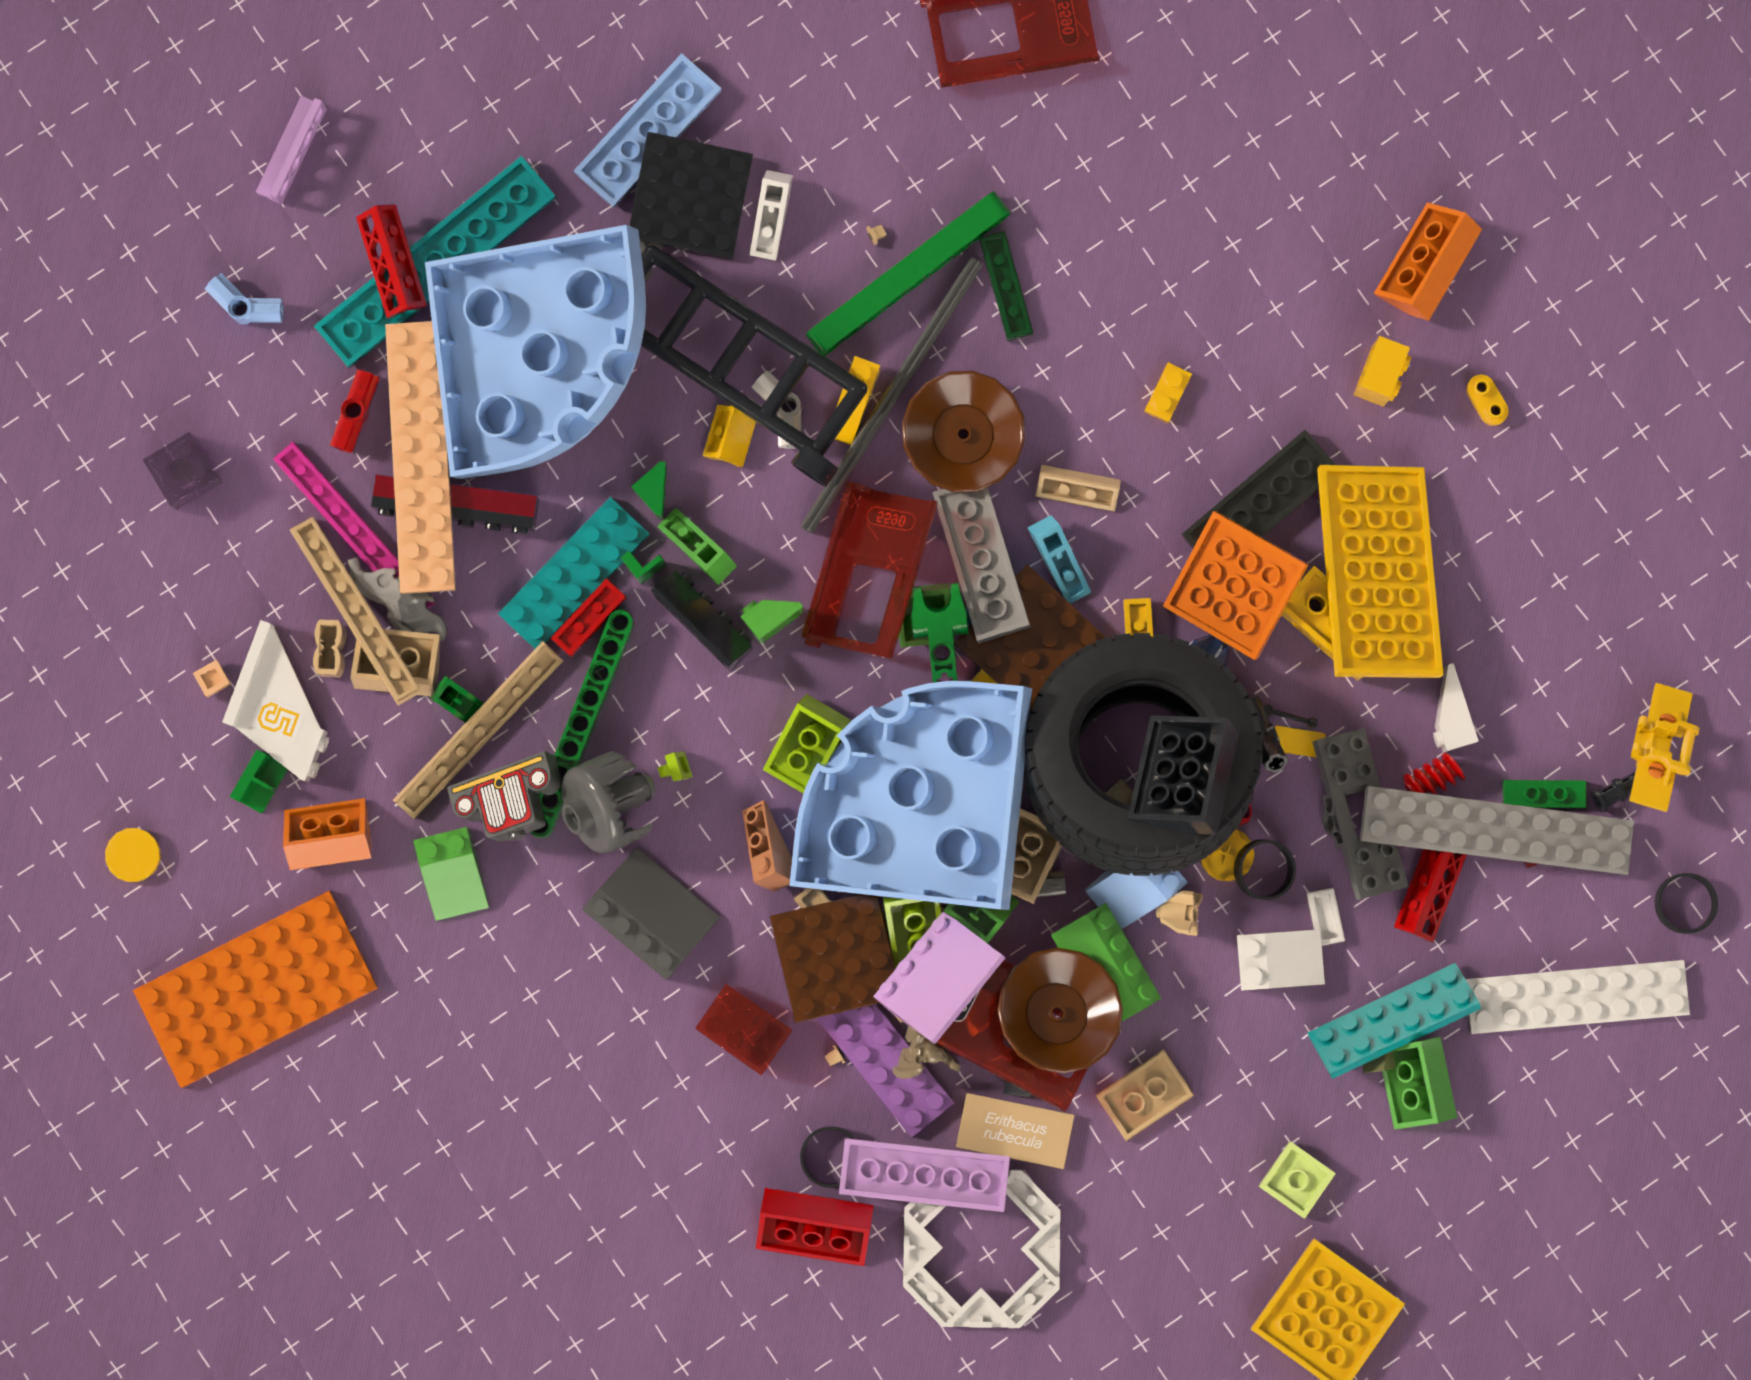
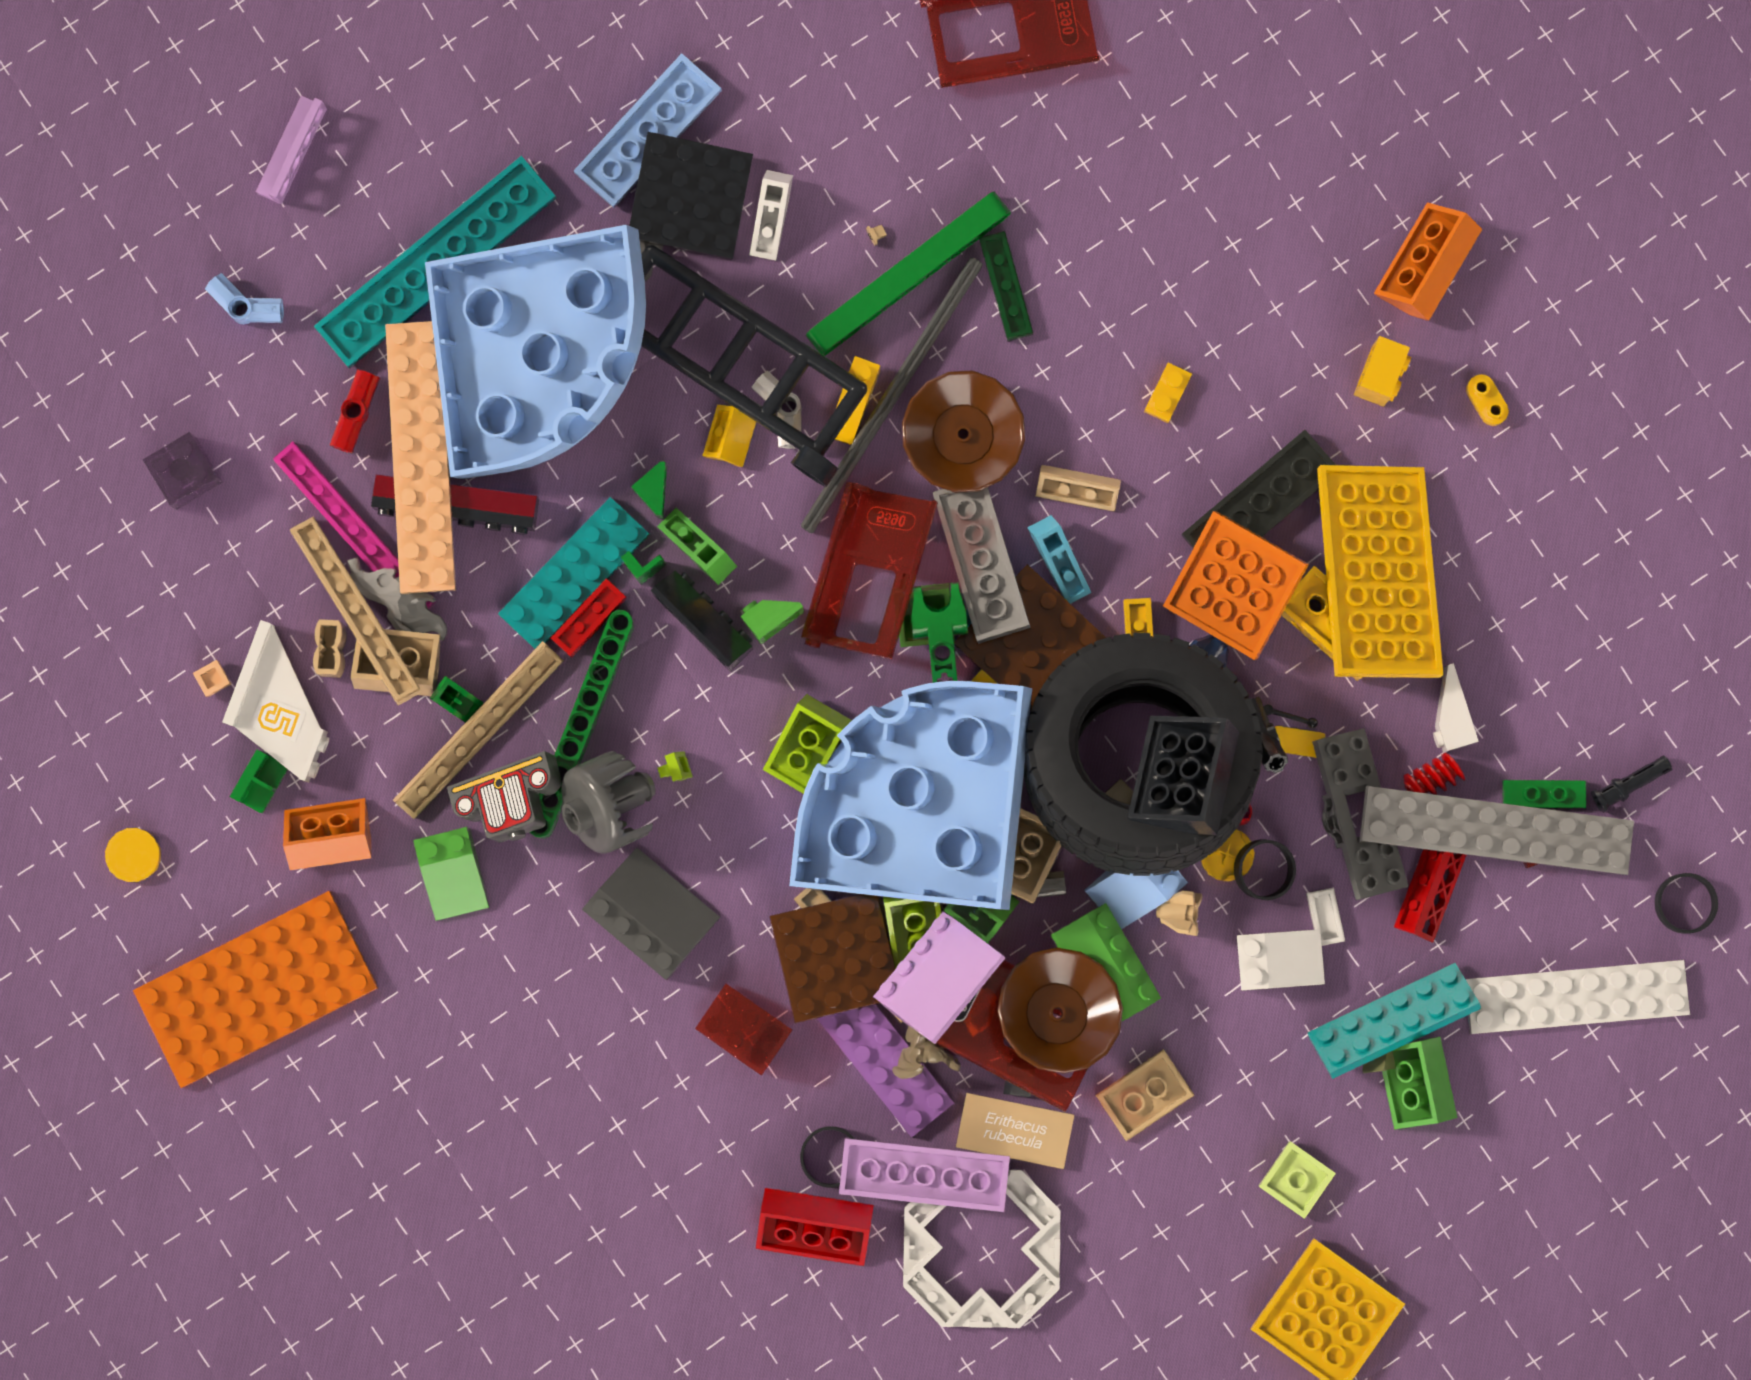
red fence [356,204,427,318] -> none
nougat slope [742,800,792,892] -> none
tan piece [825,1045,846,1066] -> none
yellow piece [1629,683,1700,812] -> none

